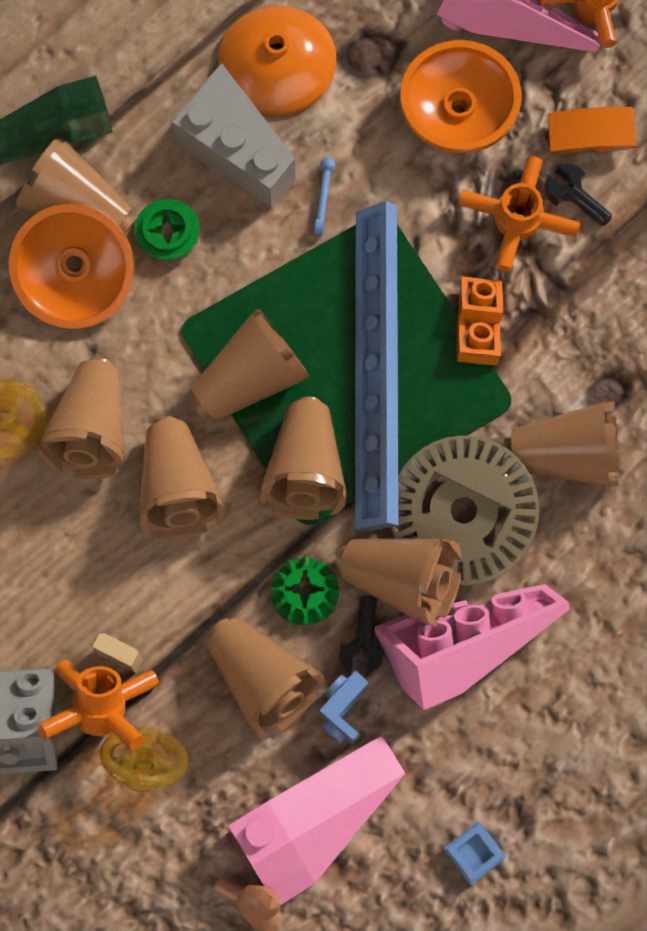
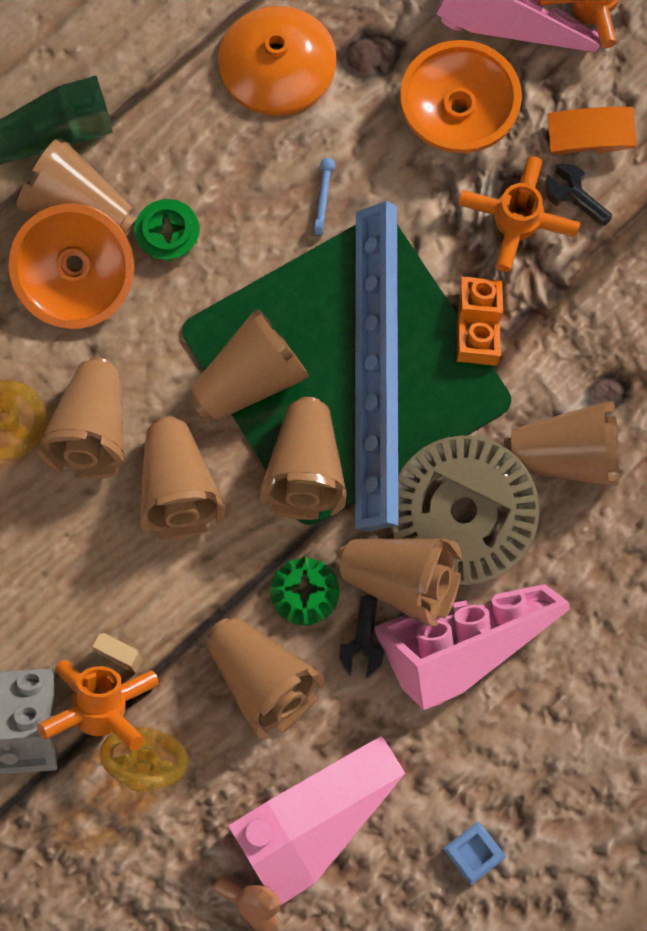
light grey wedge [172,63,296,209] -> none
medium blue bracket [320,671,369,745] -> none

